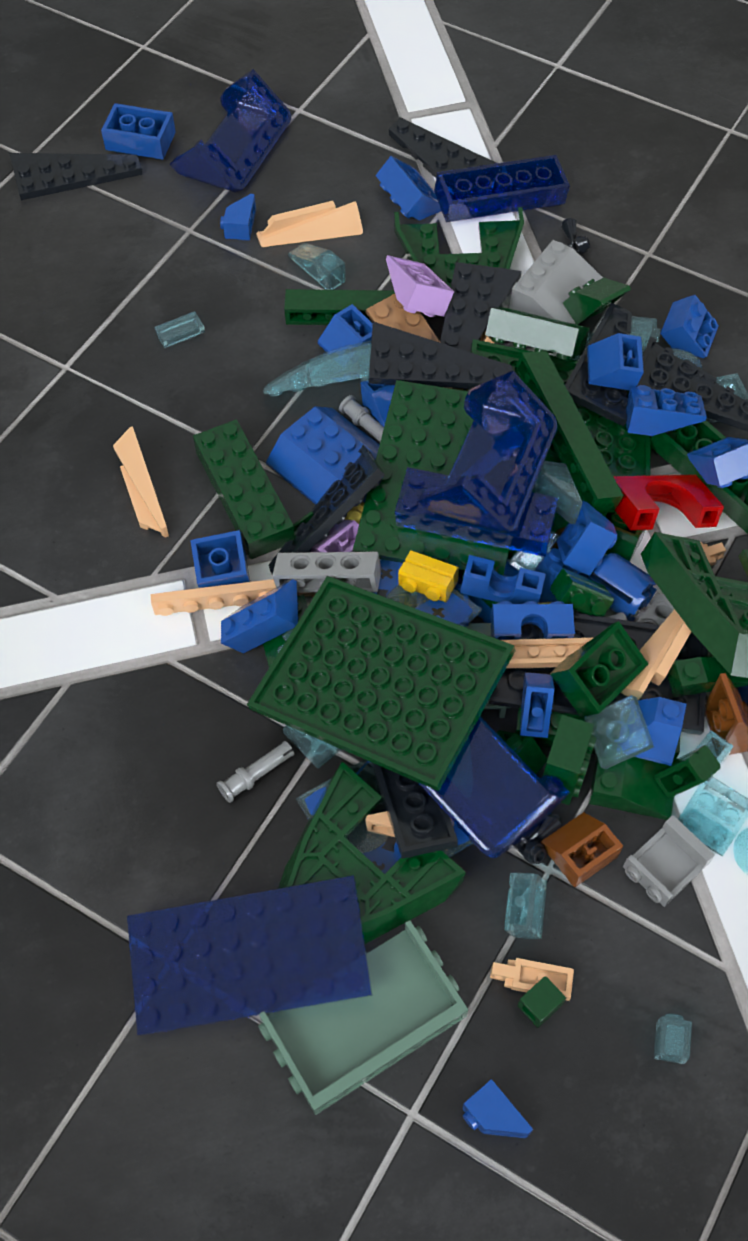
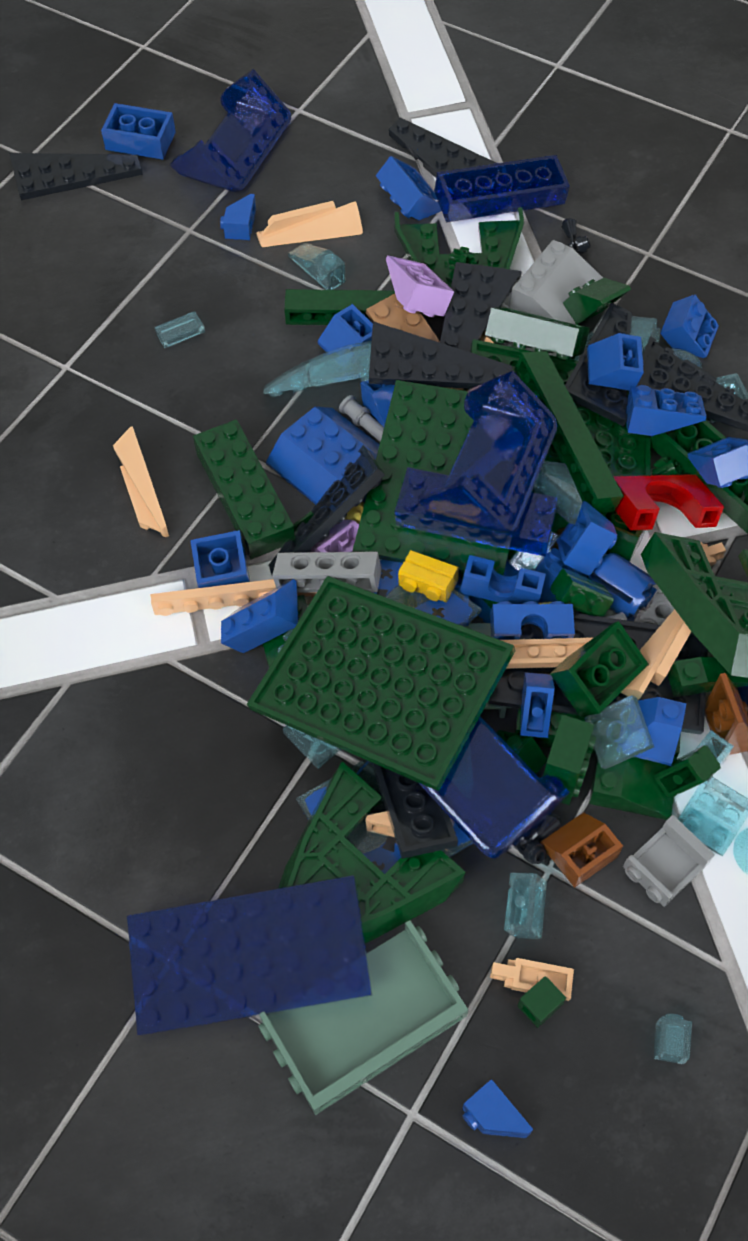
light grey pin [216,741,294,803] -> none
none -> dark green gear [449,246,475,270]
none -> dark green gear [651,456,682,475]

